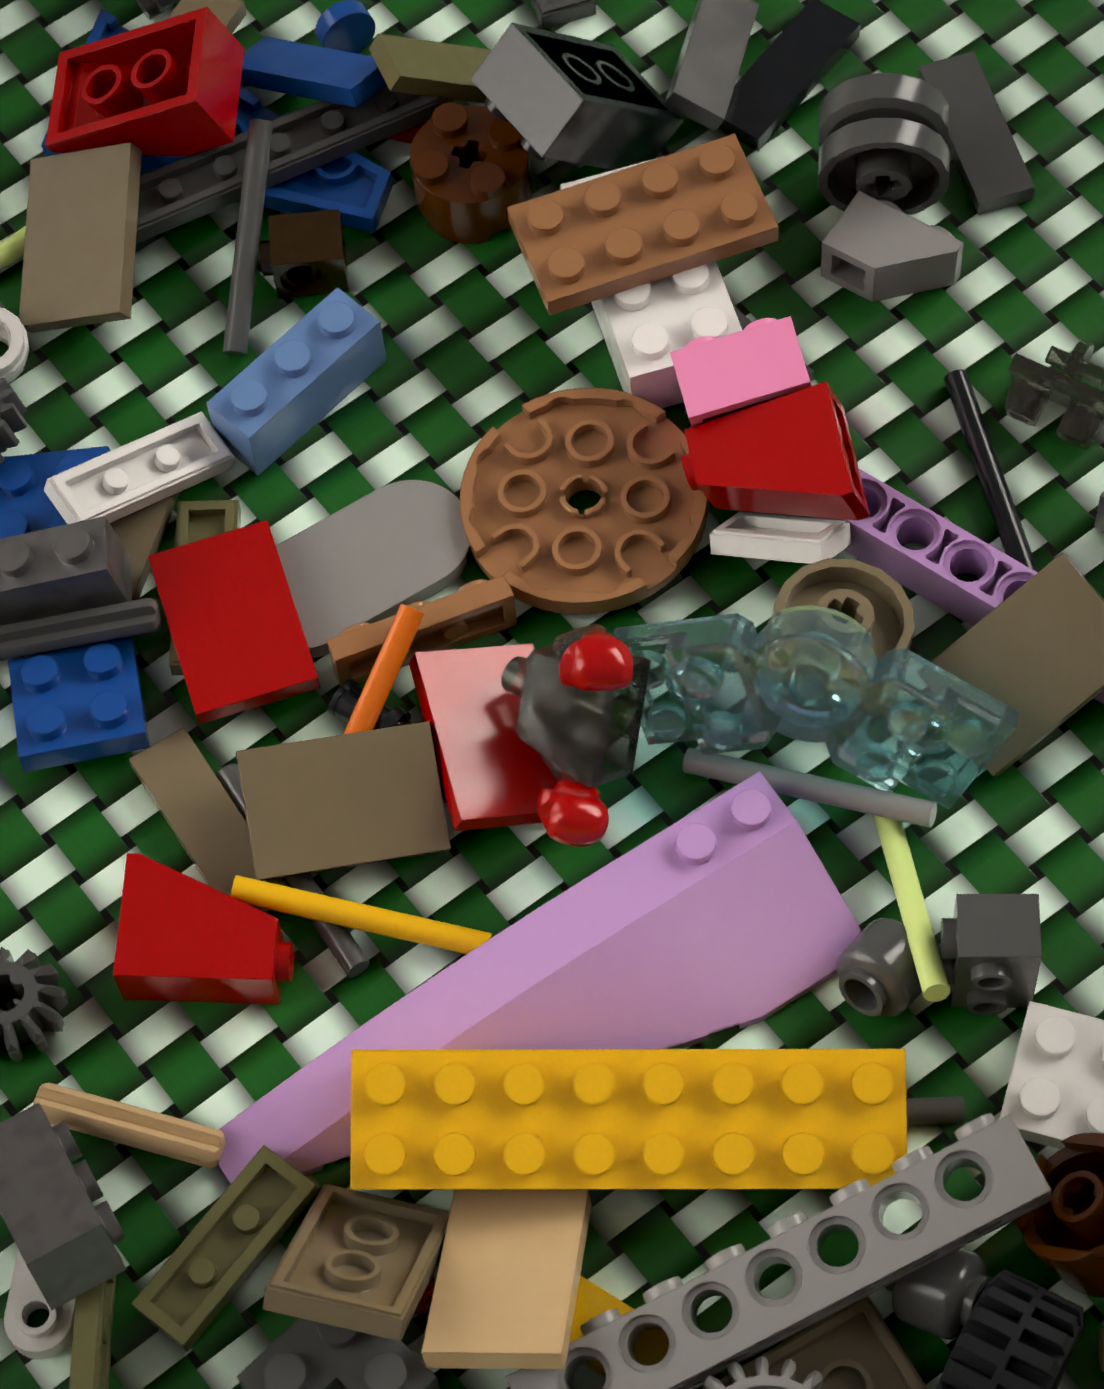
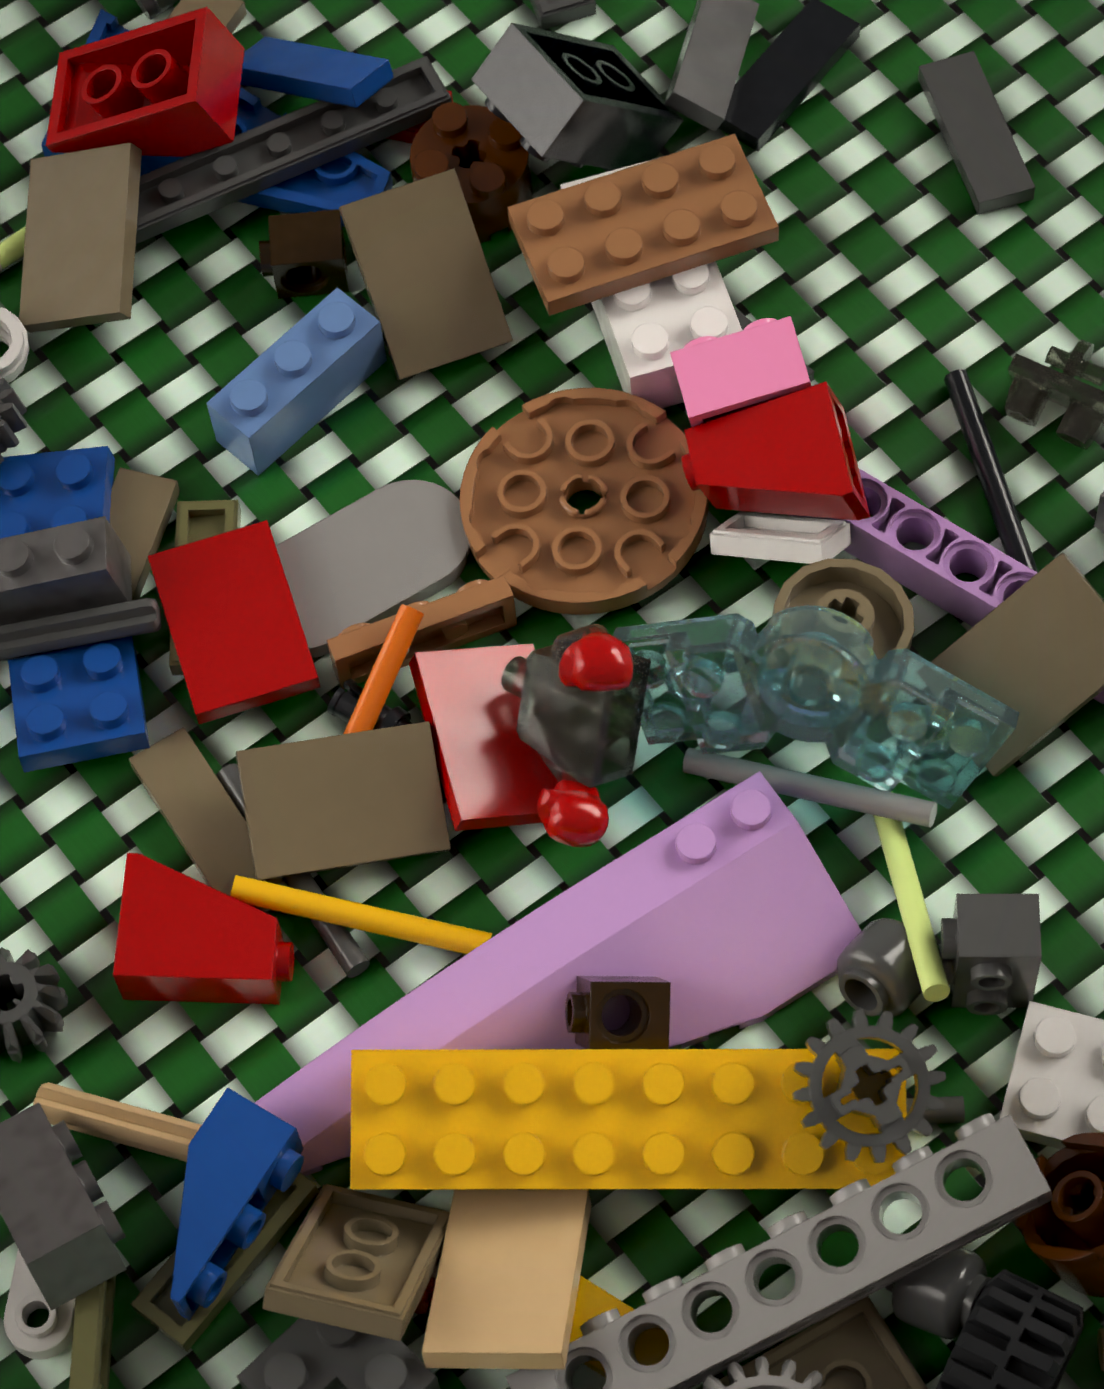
white tile [44,411,235,524] -> none
dark grey bar [223,119,273,357] -> none
blue tile [315,0,376,53] -> none
olive tile [368,34,492,103] -> none
dark grey wheel [818,73,950,215] -> none
light grey slope [821,191,964,302] -> none
none -> blue slope [170,1087,304,1321]
none -> dark tan tile [339,168,513,380]
none -> dark brown brick [565,976,671,1049]
none -> dark grey gear [792,1009,946,1163]

